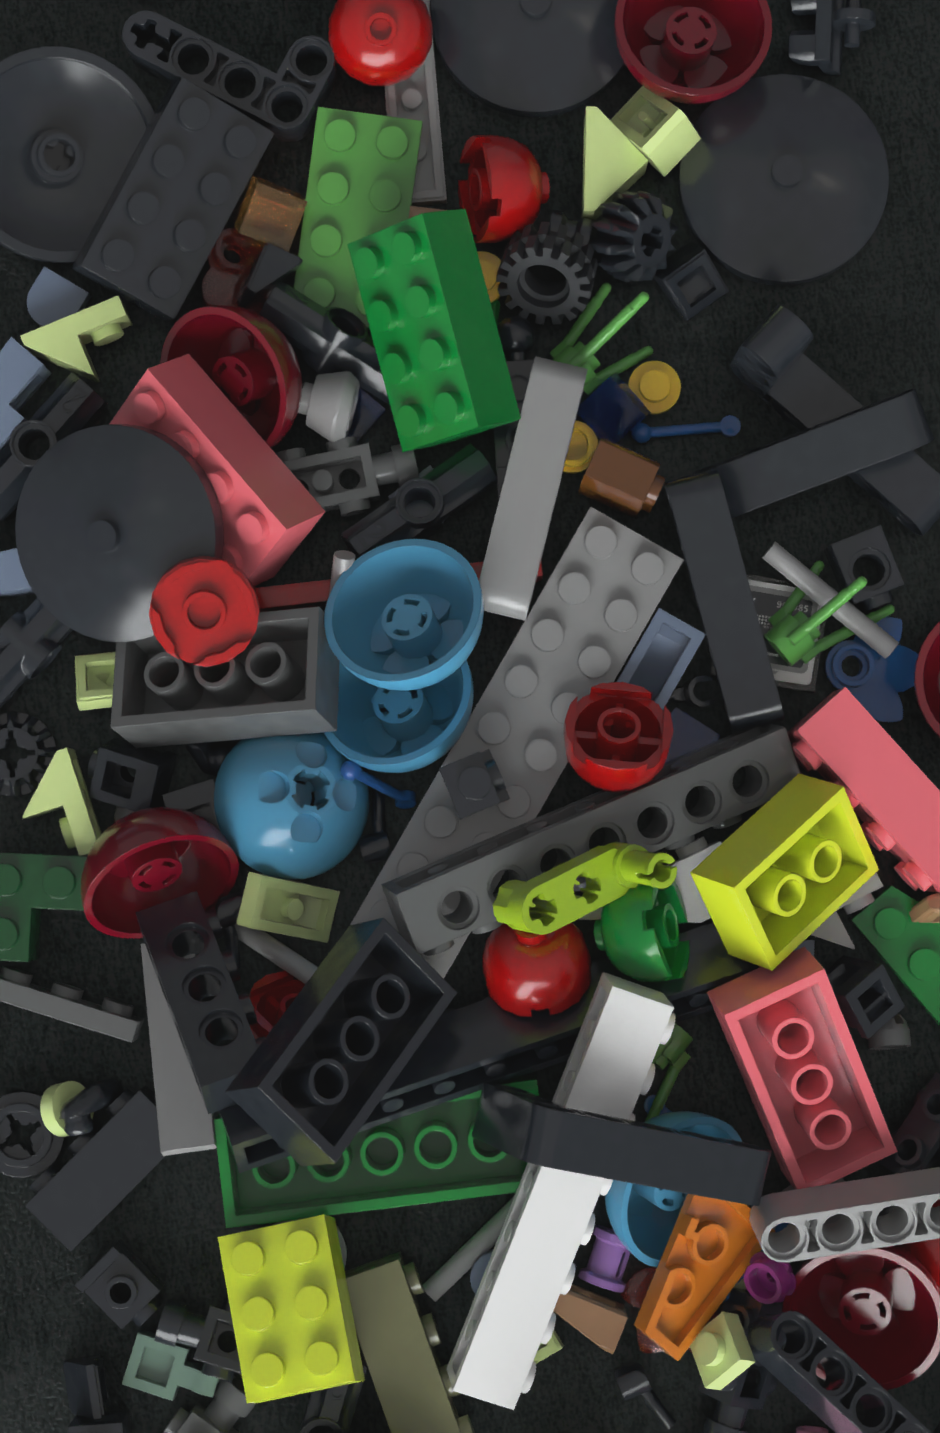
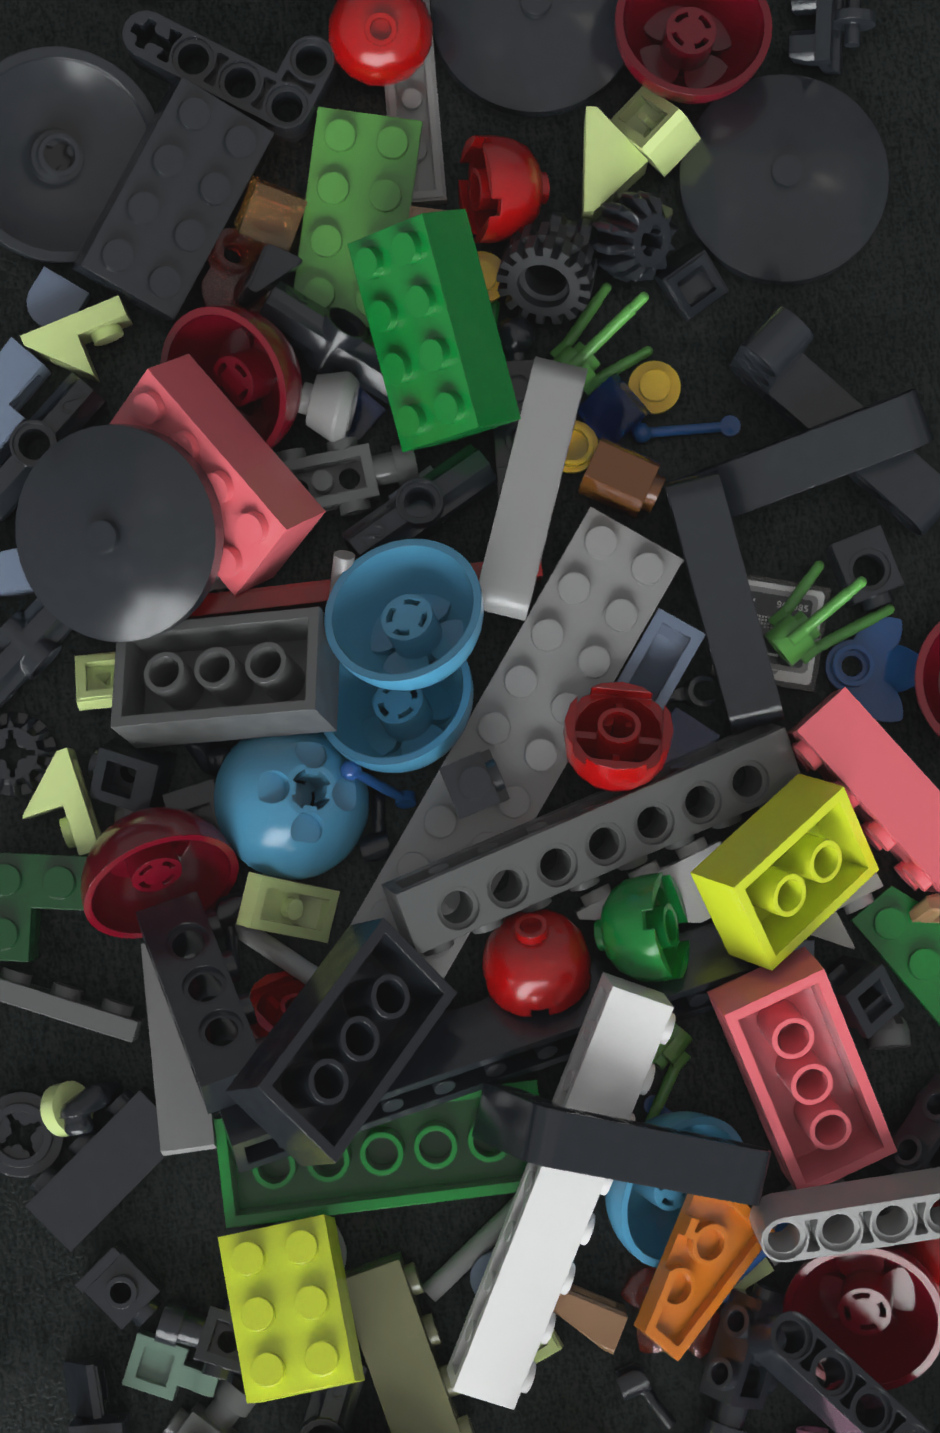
red tile [149,556,260,667] -> none
lime beam [493,842,677,935] -> none
medium lavender bush [578,1225,630,1293] -> none
yellowish green plate [690,1312,756,1390] -> none
magenta plate [744,1251,796,1304] -> none
light grey bar [762,541,899,659] -> none

